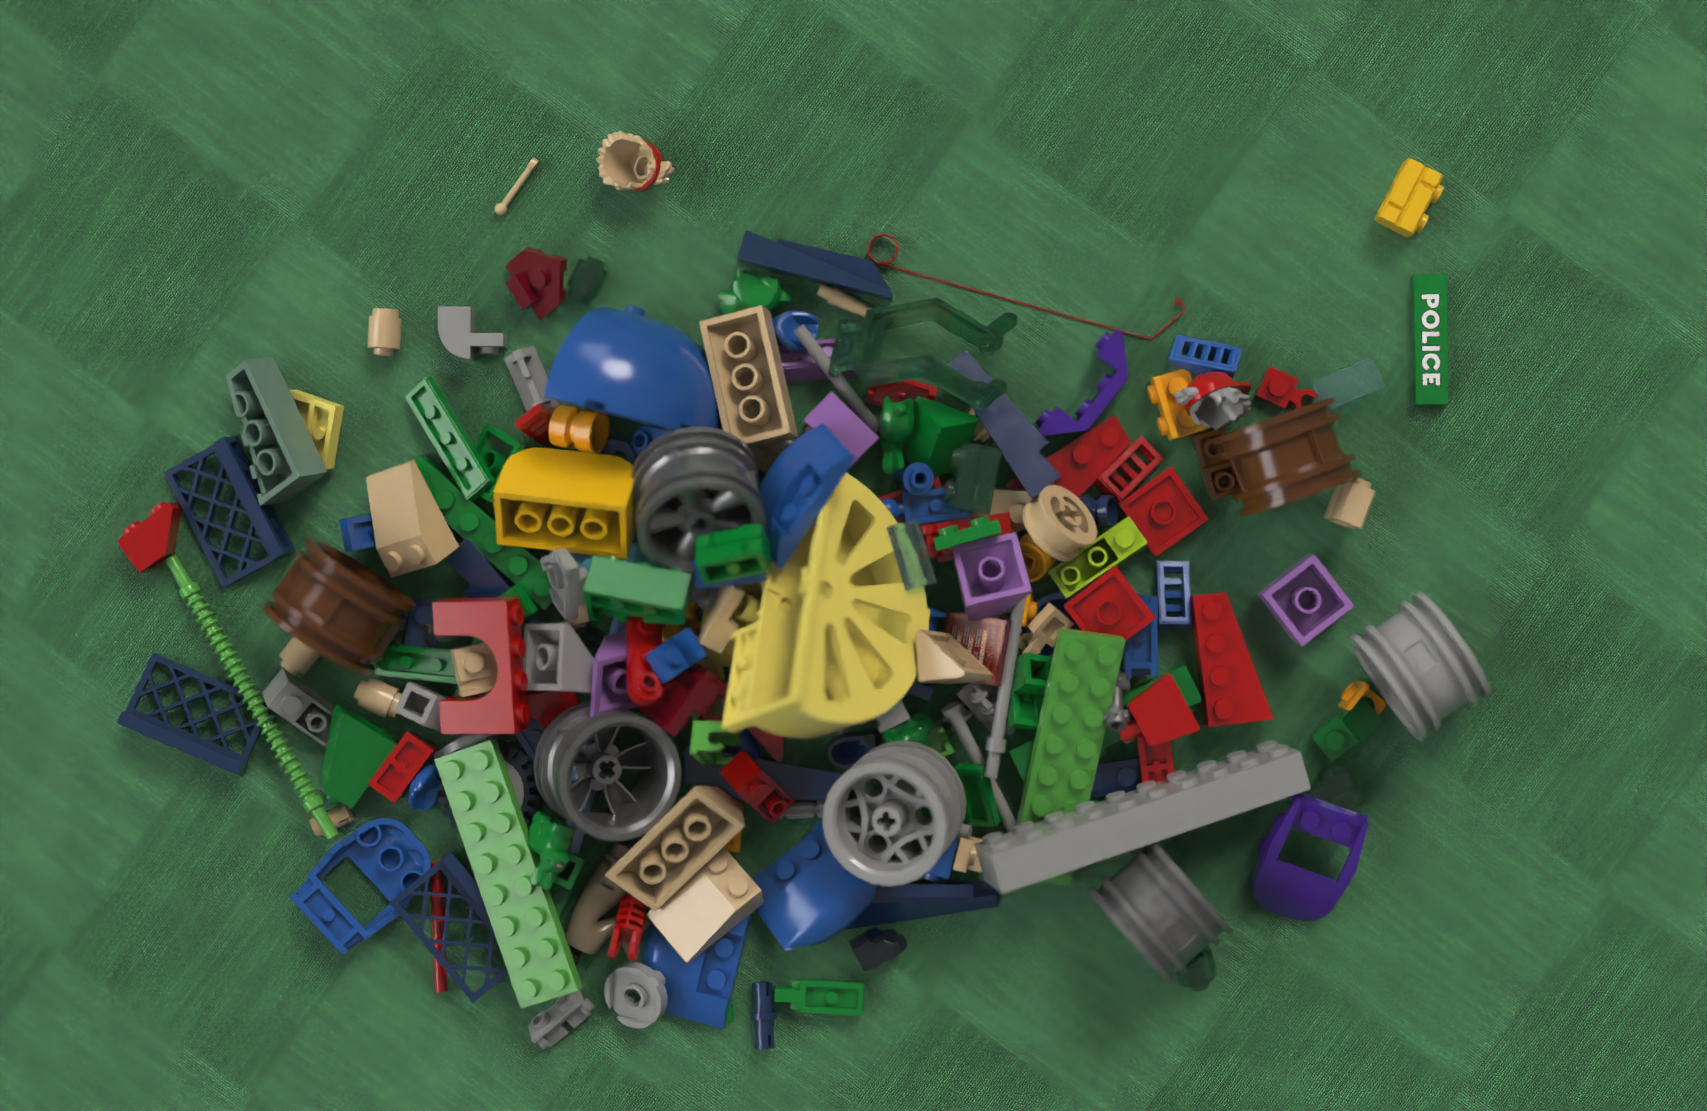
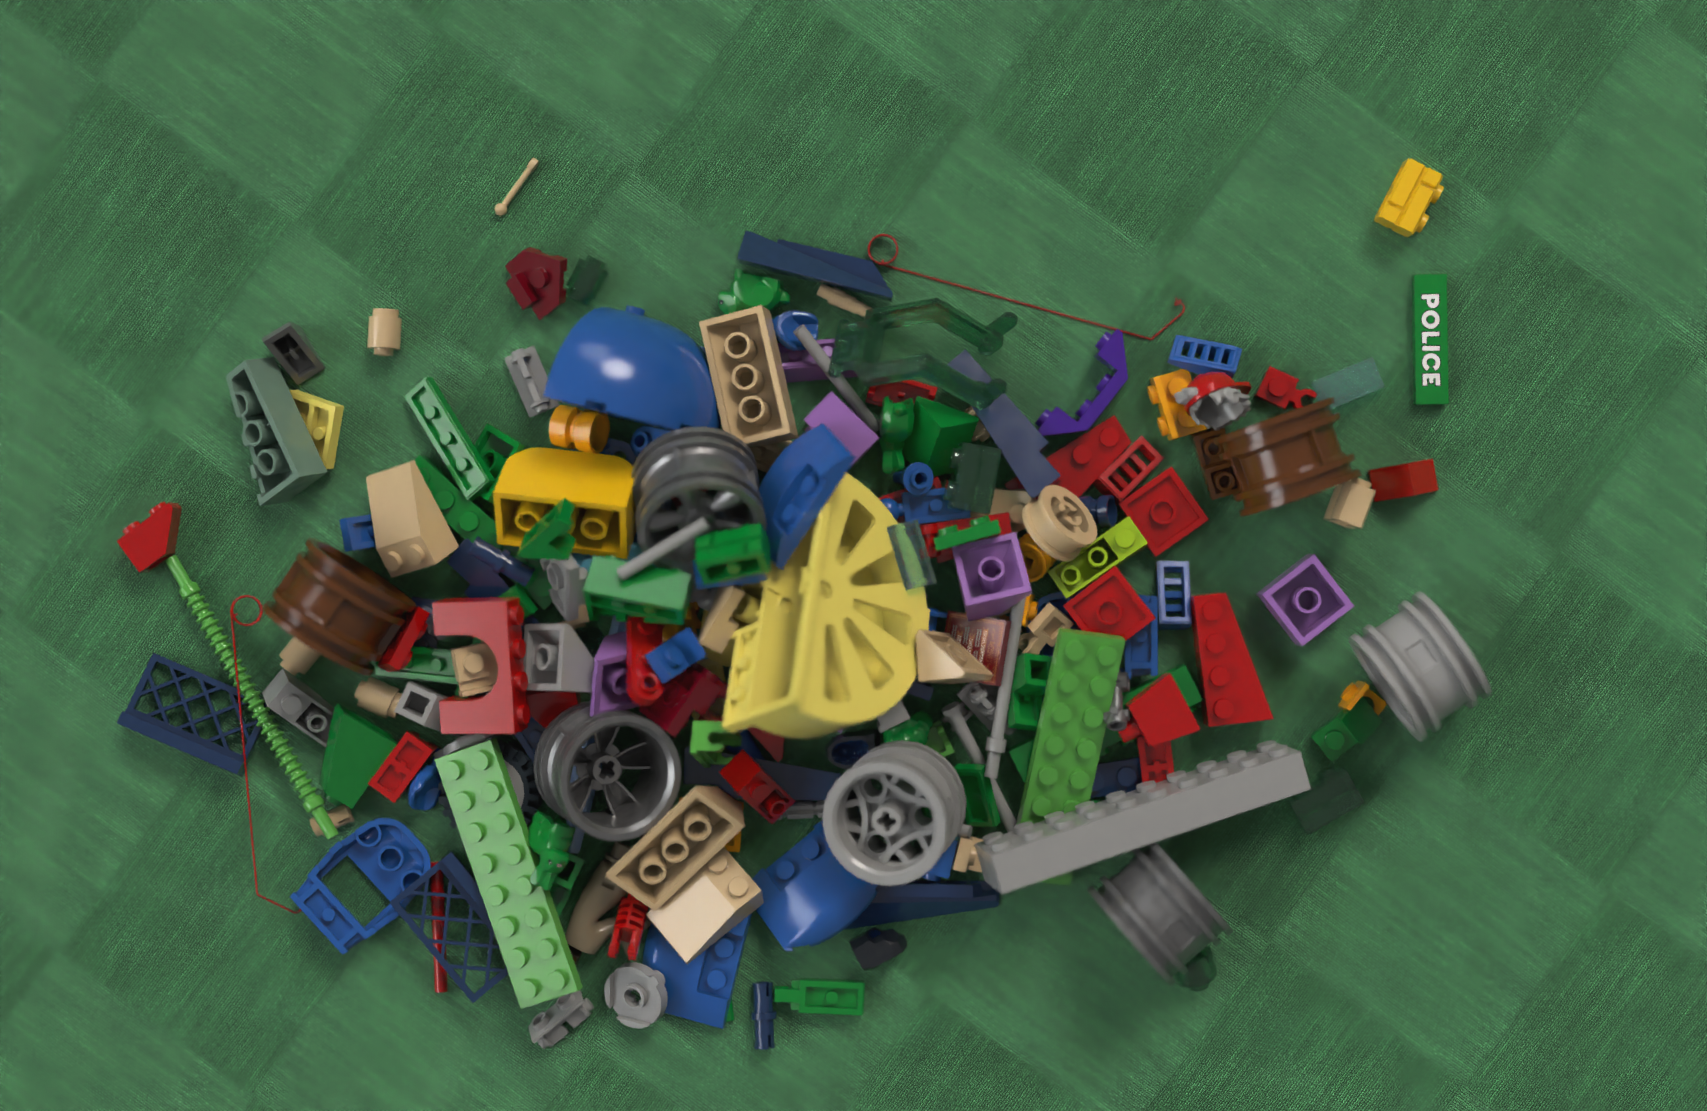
dark blue fence [164,436,296,588] -> none
light grey brick [438,306,508,361] -> none
red slope [514,404,555,447] -> none
tan hair [596,131,675,192] -> none
dark purple slope [1250,793,1368,921] -> none
none -> red piece [230,595,302,914]
none -> dark grey slope [262,322,325,385]
none -> red plate [377,607,430,672]
none -> dark blue pin [467,536,535,587]
none -> green slope [518,498,575,560]
none -> light grey bar [617,517,710,581]
none -> red slope [1368,459,1439,502]

